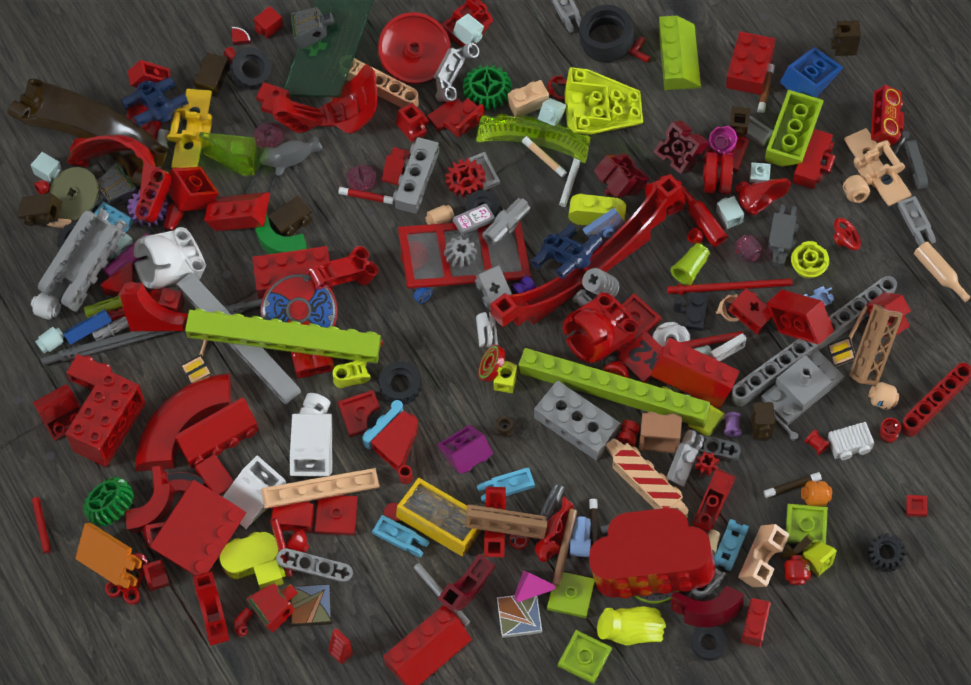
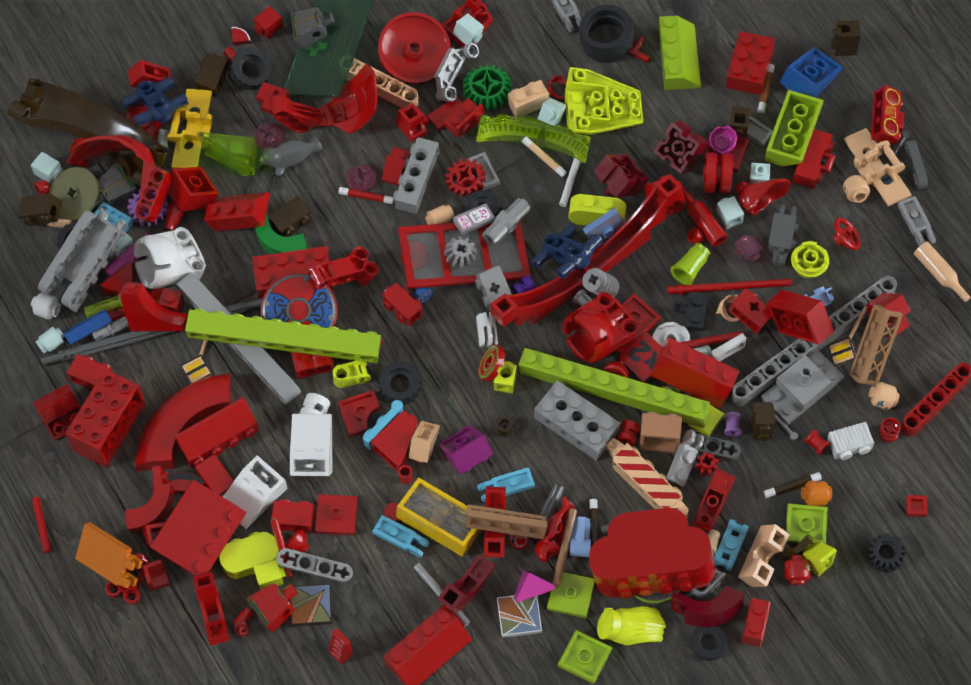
green gear [83,477,134,527] -> none
light nougat tile [261,468,380,509] -> none
none -> red brick [382,283,423,327]
none -> light nougat arch [409,421,440,463]

